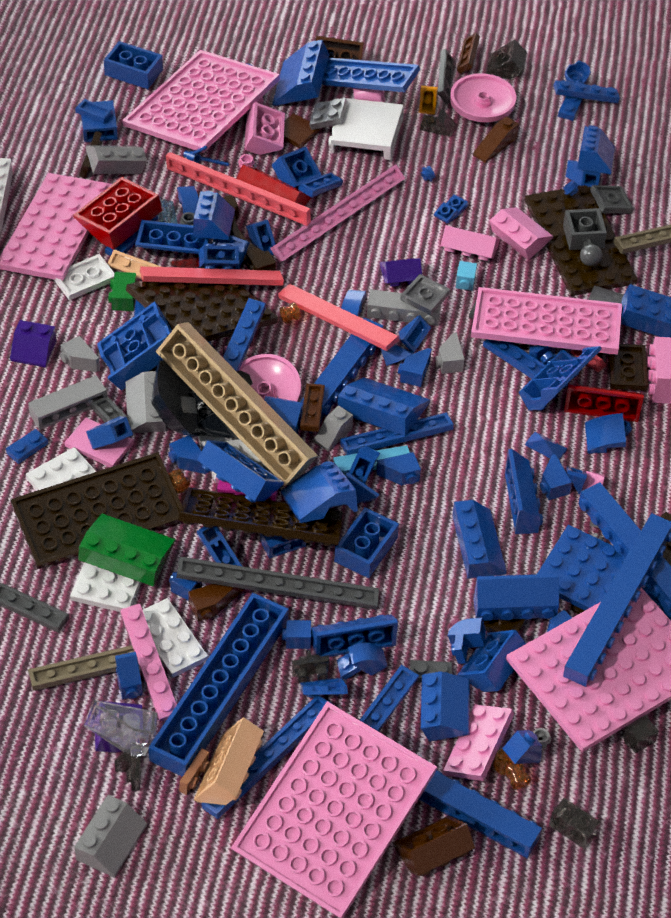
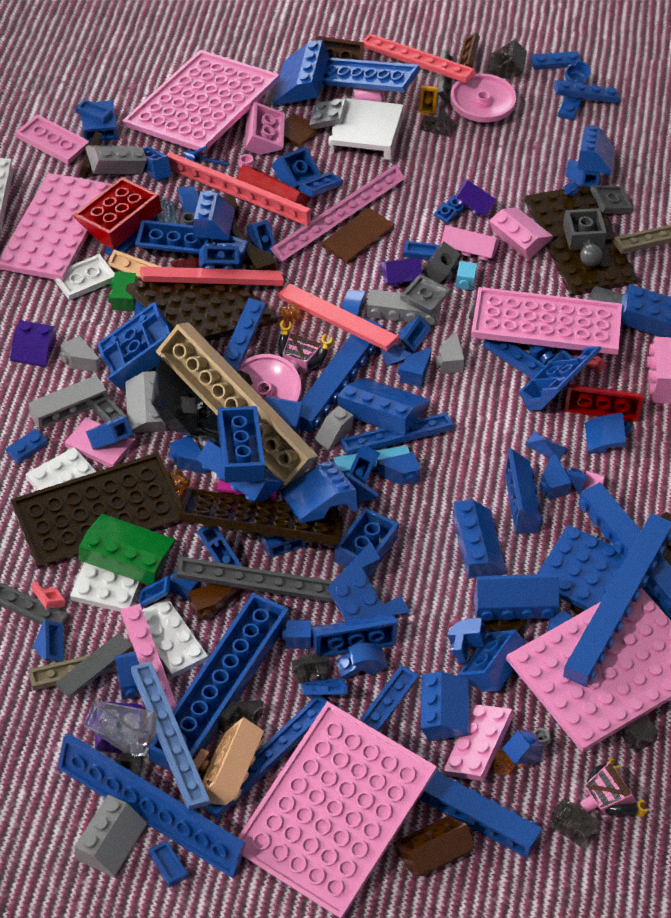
blue brick [104,41,163,89] -> none
reddish brown tile [300,383,325,432] -> none
dark grey plate [410,660,452,682] -> none
blue plate [421,166,436,182] -> none
reddish brown slope [473,116,519,163] -> none
clear orange wheel [505,764,531,790] -> none
dark brown plate [608,344,648,391] -> none
none -> bright pink plate [15,114,90,165]
none -> coral tile [32,582,65,609]
none -> blue slope [33,620,64,662]
none -> dark grey tile [56,633,133,699]
none -> blue plate [58,733,245,878]
none -> medium blue plate [131,662,210,810]
none -> blue slope [138,576,171,608]
none -> blue slope [143,147,172,181]
none -> blue tile [148,840,189,888]
none -> blue brick [217,406,265,483]
none -> clear smoke slope [218,700,264,733]
none -> torso [278,320,334,374]
none -> reddish brown tile [322,208,394,264]
none -> blue wing [327,542,409,622]
none -> coral tile [362,34,476,83]
none -> blue tile [403,241,440,260]
none -> dark grey brick [422,241,461,284]
none -> dark purple slope [455,178,497,217]
none -> blue plate [531,51,581,70]
none -> torso [580,758,649,817]

